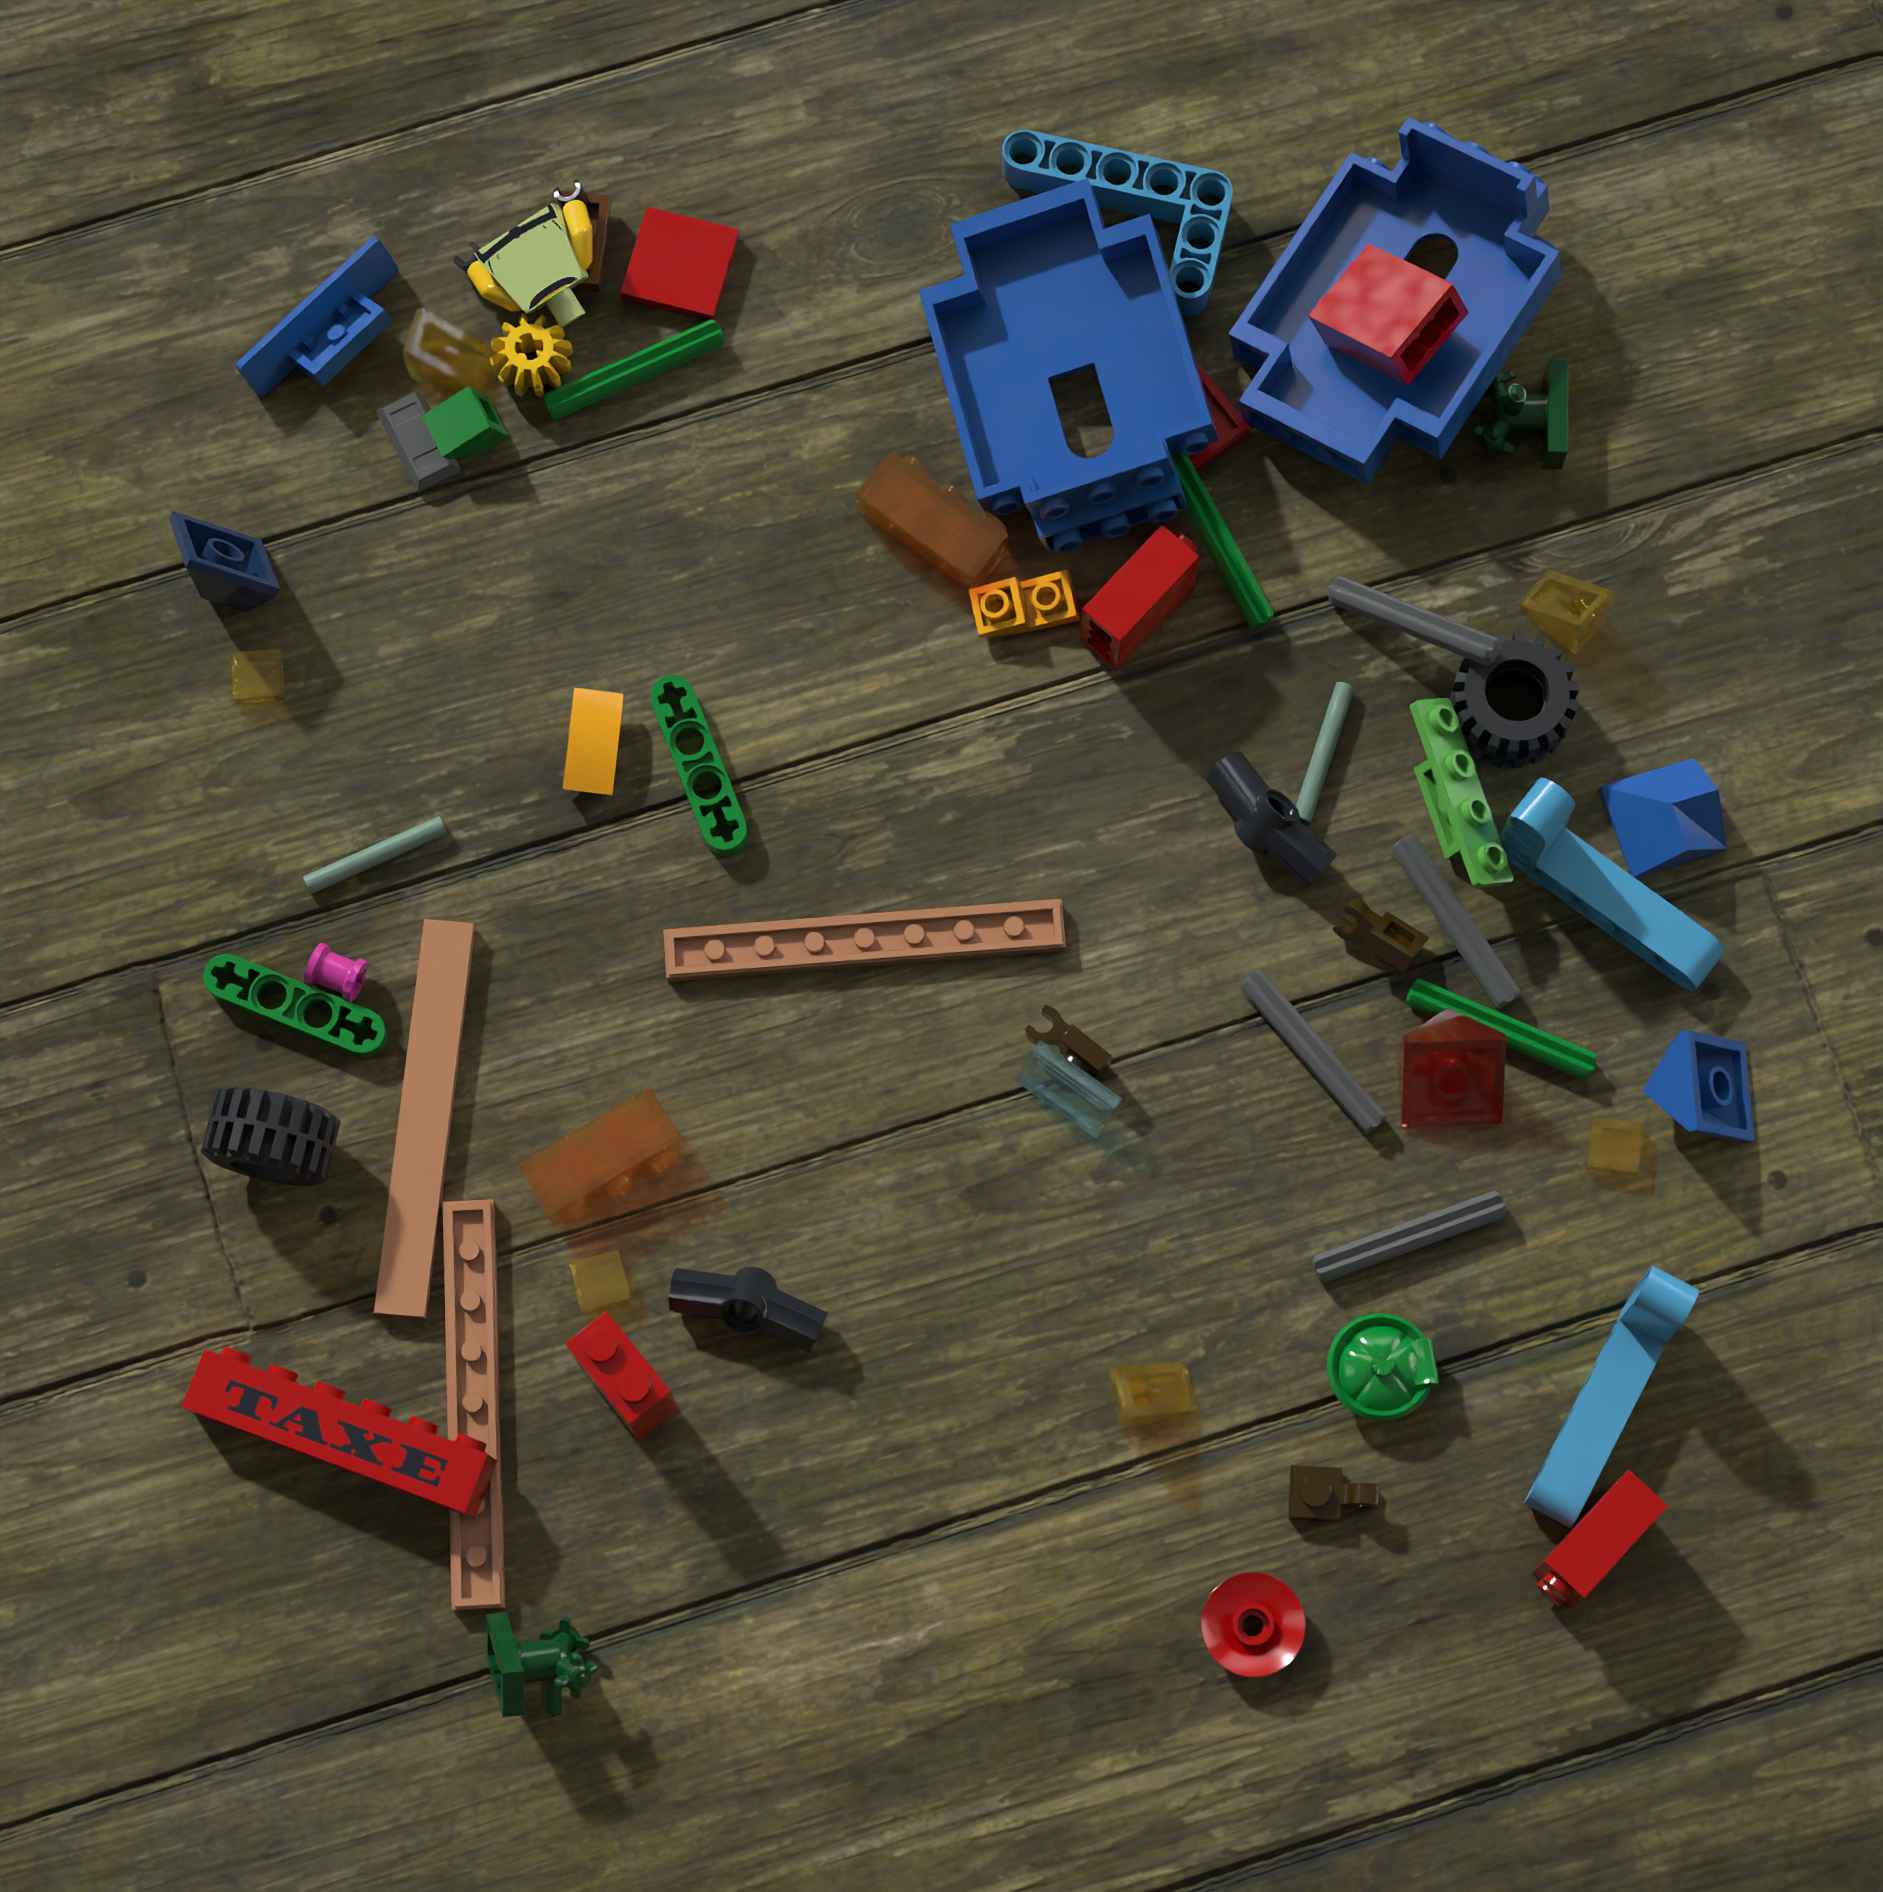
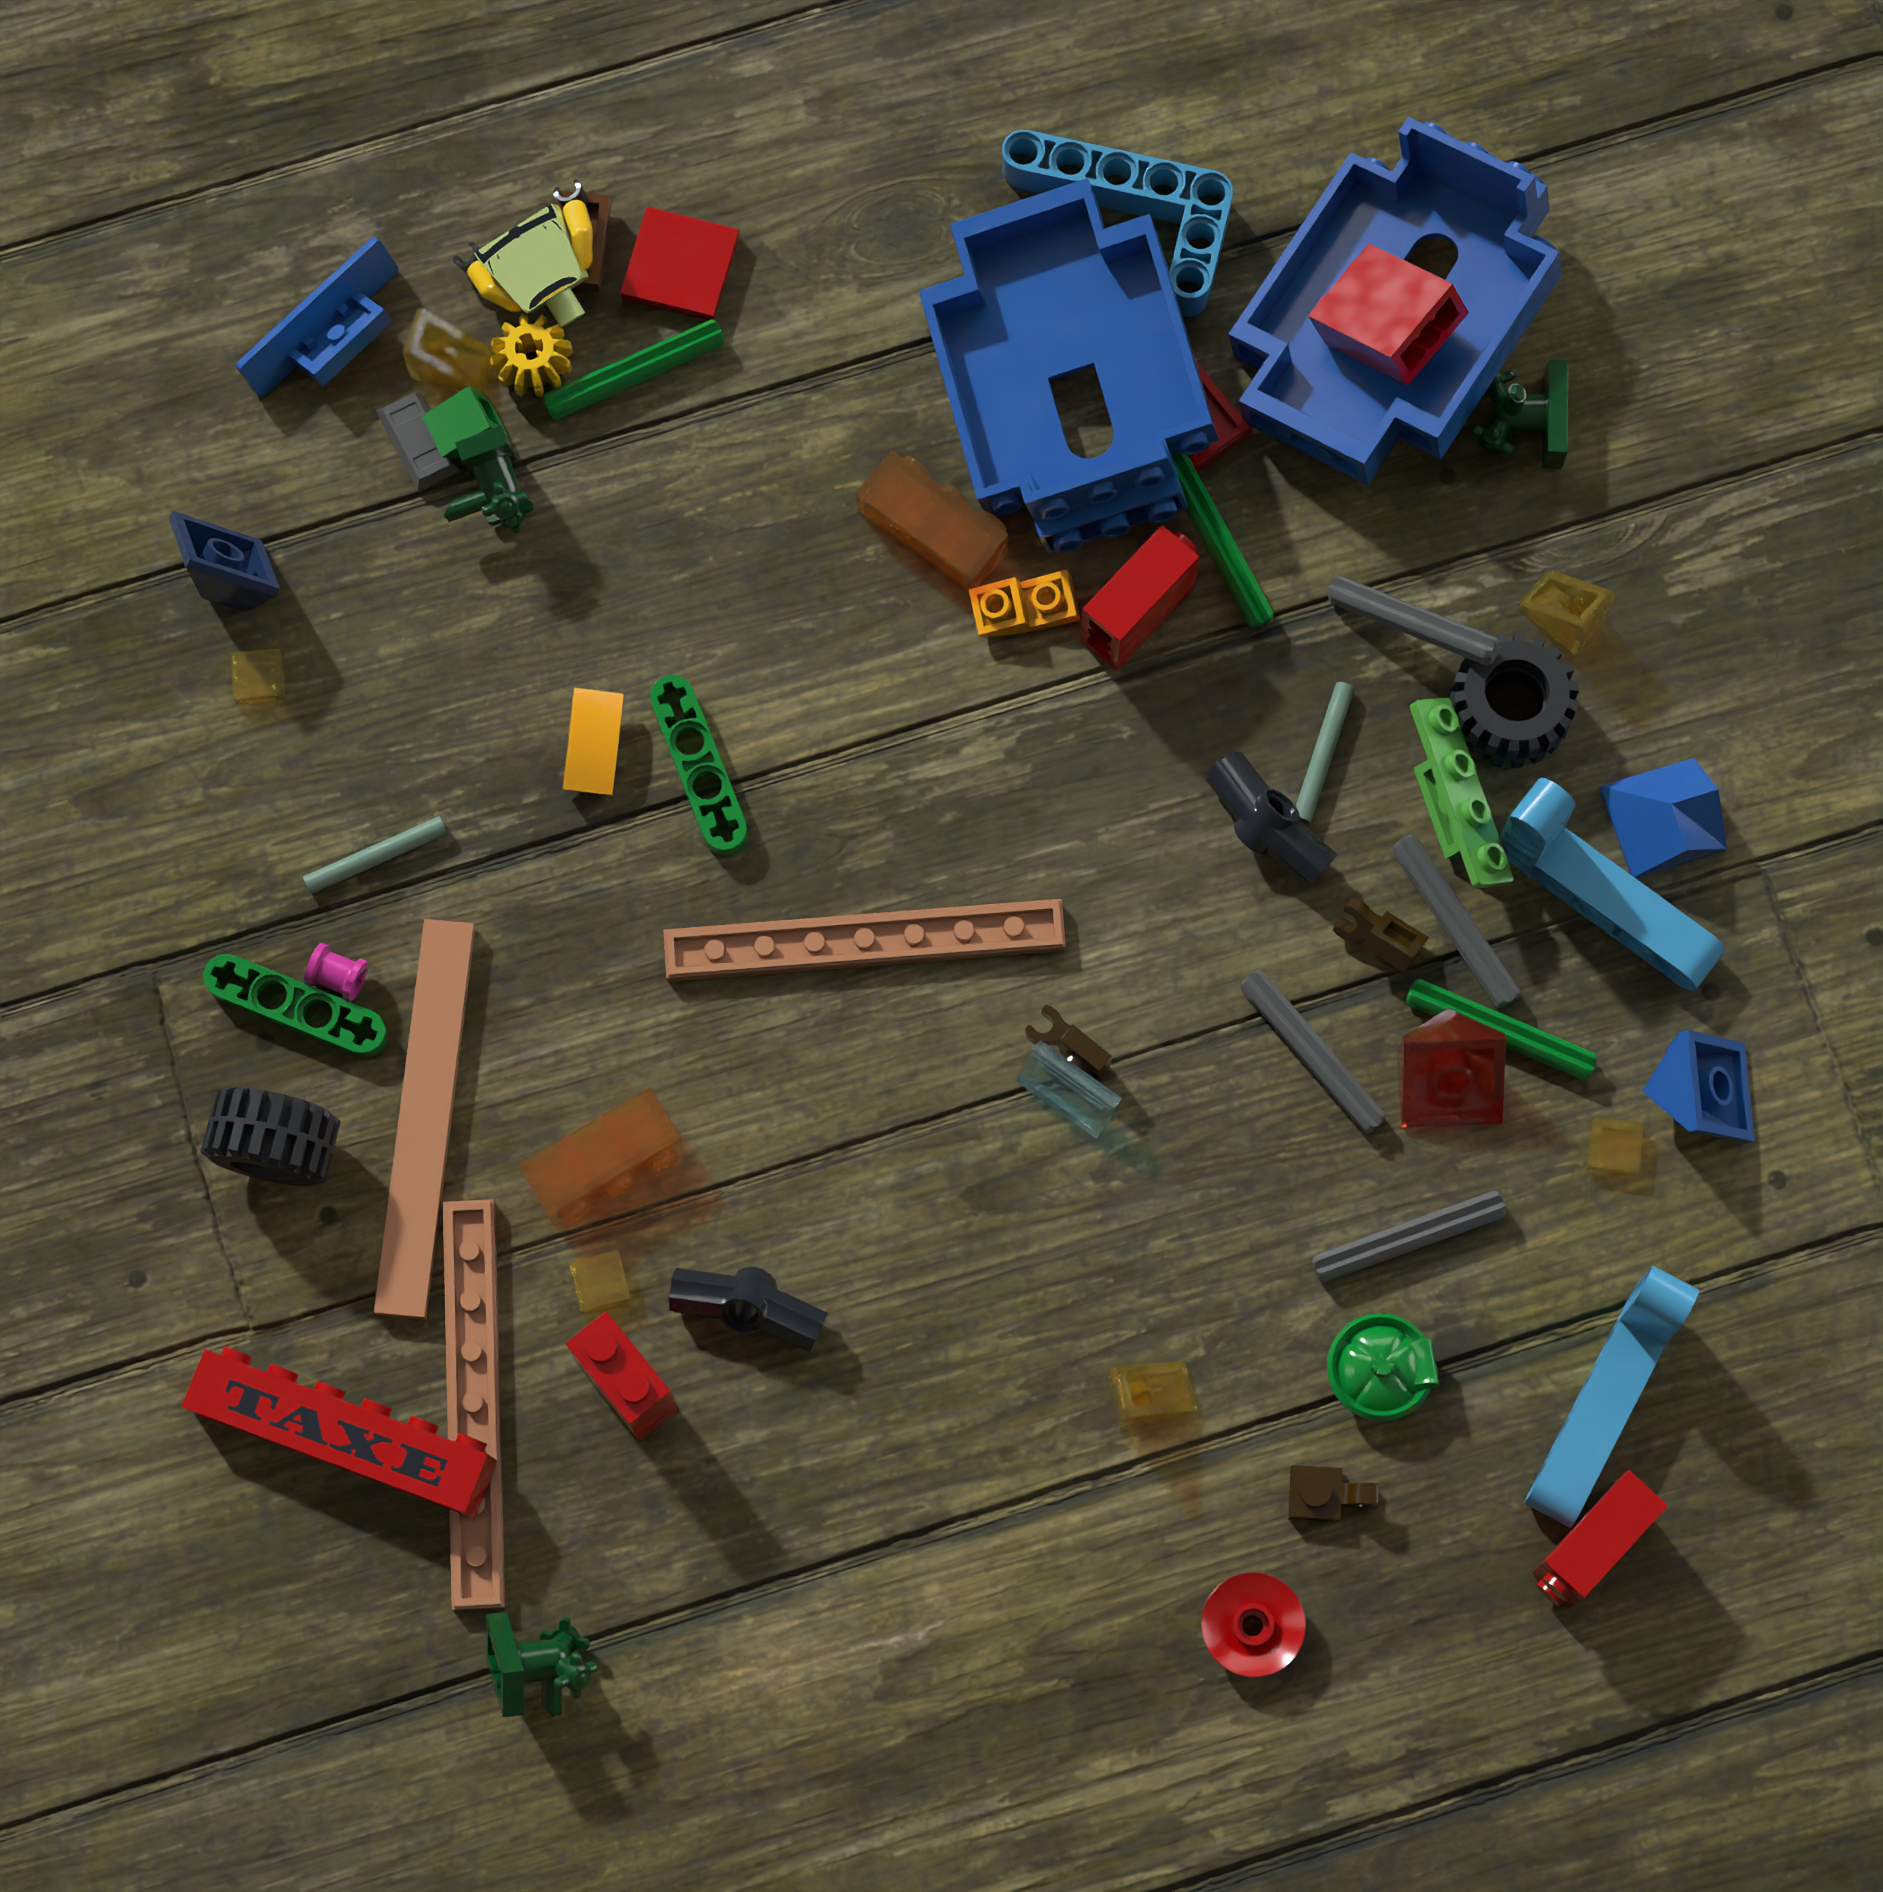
none -> dark green piece [444,425,534,533]

